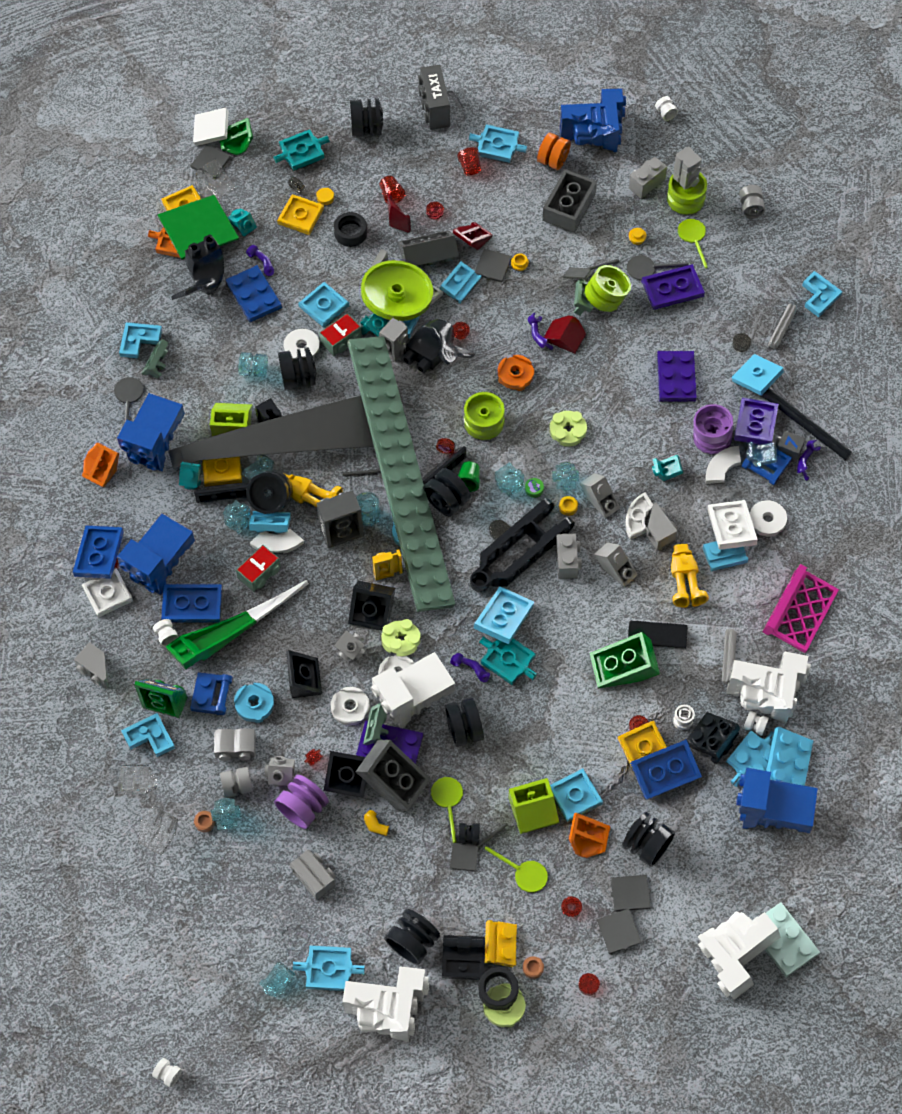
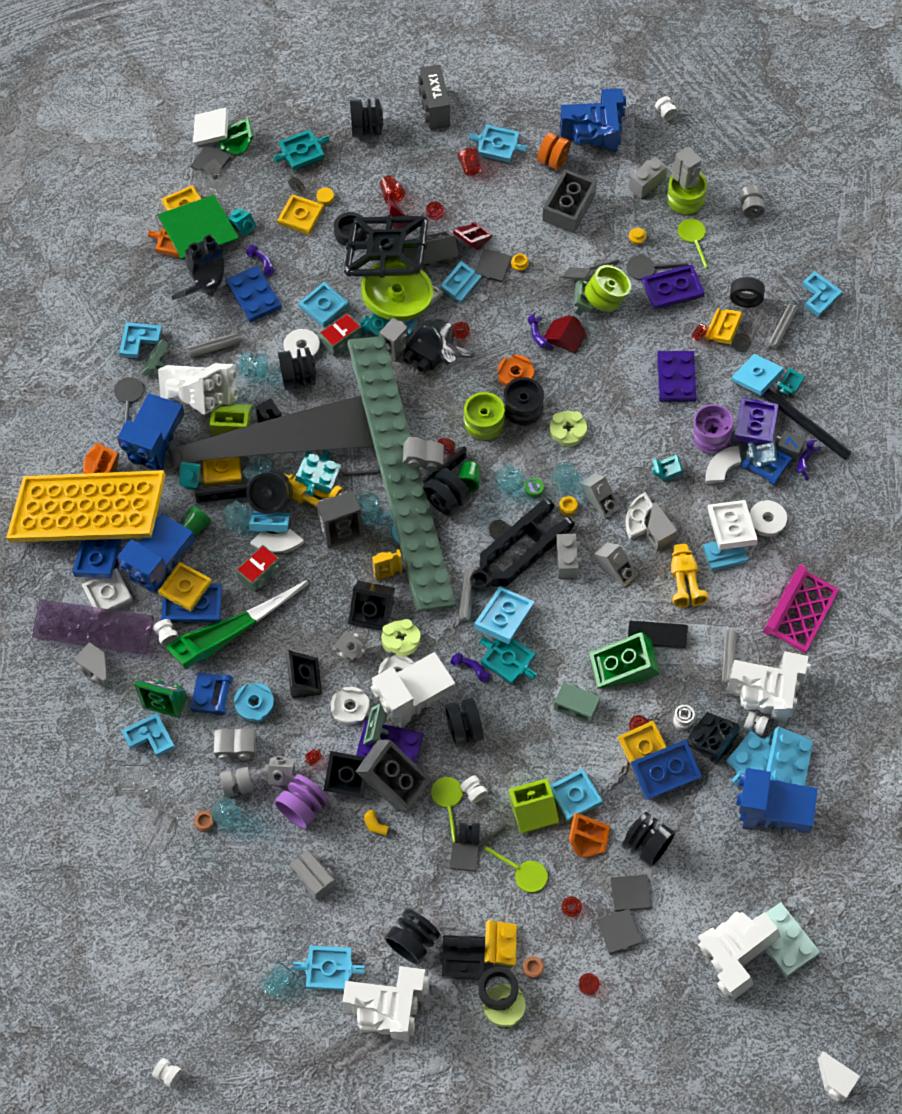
none -> yellow plate [6,470,166,542]
none -> clear purple plate [32,599,154,655]
none -> white brick [158,363,238,414]
none -> yellow tile [158,562,212,612]
none -> green piece [181,506,211,537]
none -> light grey axle [188,333,241,357]
none -> teal plate [294,450,341,497]
none -> black plate [344,214,428,278]
none -> light grey brick [403,437,444,472]
none -> light grey axle [458,567,476,622]
none -> white wheel [460,775,488,804]
none -> black wheel [503,377,544,425]
none -> sand green brick [554,682,600,724]
none -> clear red tile [691,323,708,341]
none -> yellow plate [705,308,743,344]
none -> black tyre [730,277,765,308]
none -> teal bracket [777,367,806,396]
none -> white slope [818,1051,860,1102]

